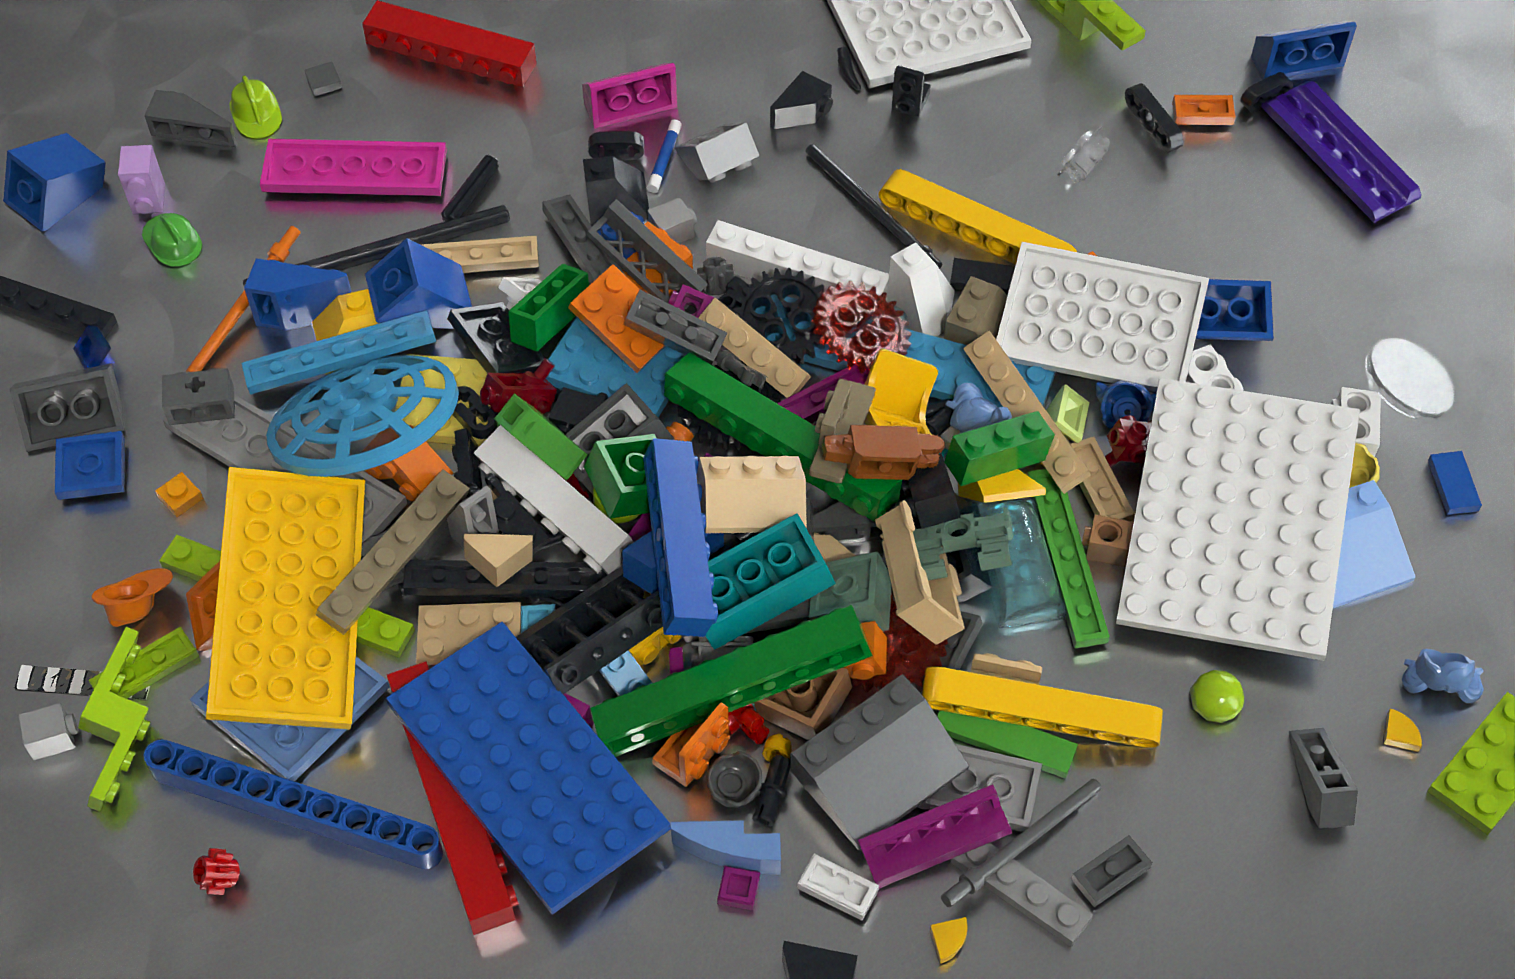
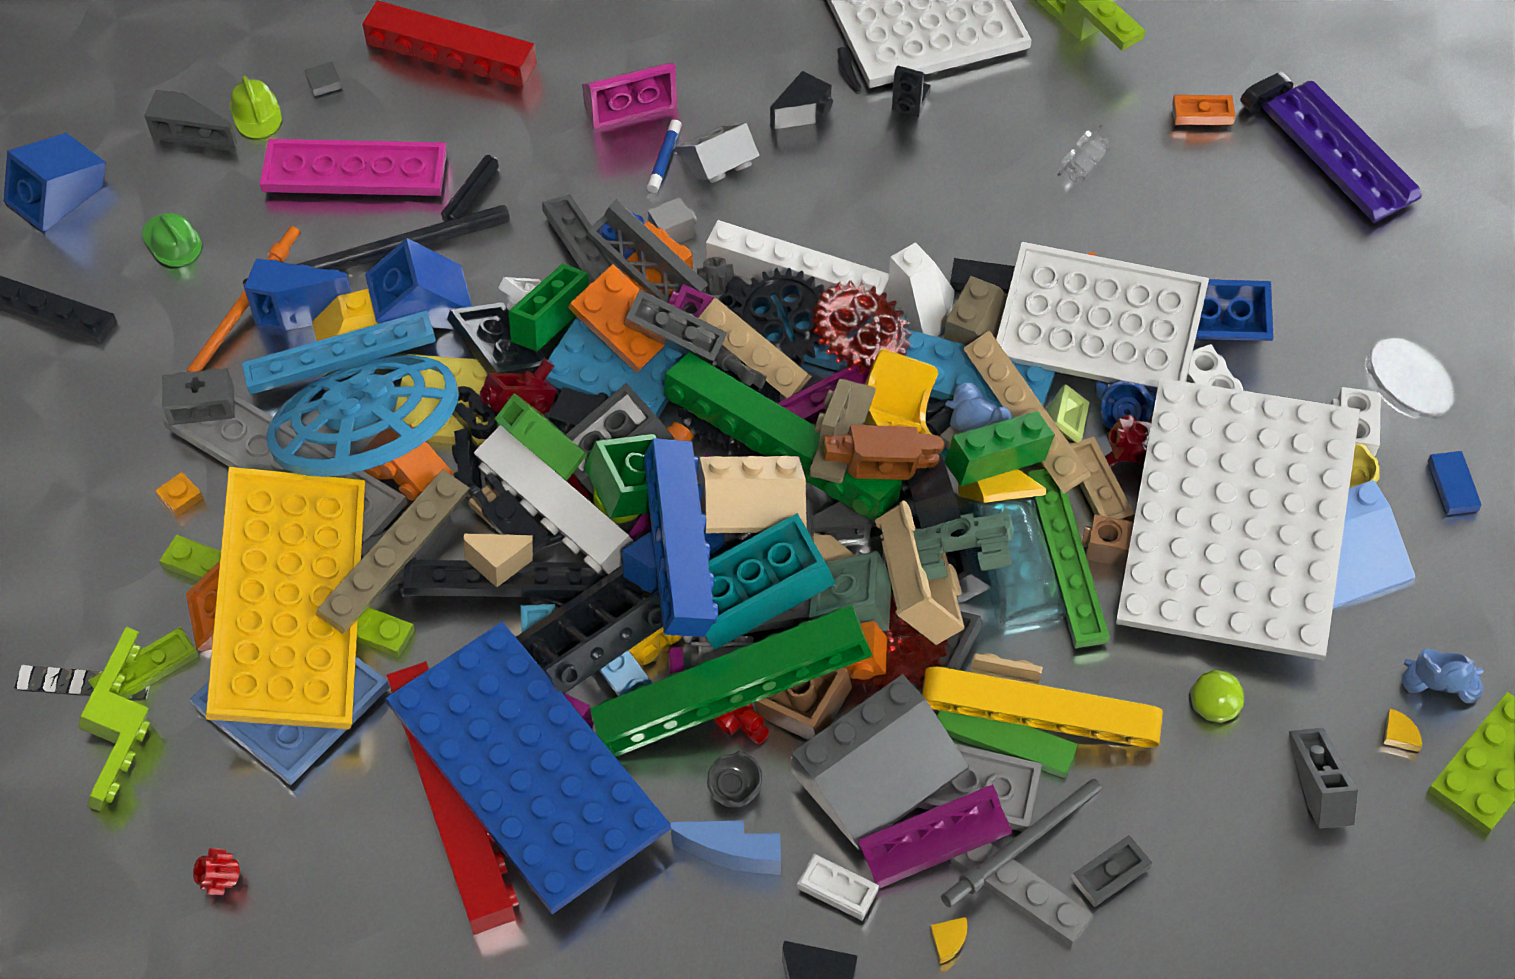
dark grey slope [10,363,125,452] -> none
light grey brick [18,703,79,760] -> none
blue plate [55,431,125,500] -> none
clear blue plate [73,326,111,369] -> none
orange piece [91,568,173,627] -> none
lavender brick [118,145,165,214] -> none
blue beam [143,739,443,869] -> none
tan plate [416,602,521,669] -> none
tan plate [422,236,539,273] -> none
light grey slope [447,485,499,550] -> none
black slope [583,156,649,226] -> none
black beam [588,131,644,160] -> none
orange bracket [652,702,730,787] -> none
magenta tile [717,866,760,911] -> none
black axle [752,755,791,826] -> none
yellow hinge [762,733,792,763] -> none
black bar [805,144,942,269] -> none
yellow beam [878,169,1077,265] -> none
black beam [1125,83,1184,153] -> none
blue slope [1251,21,1357,80] -> none

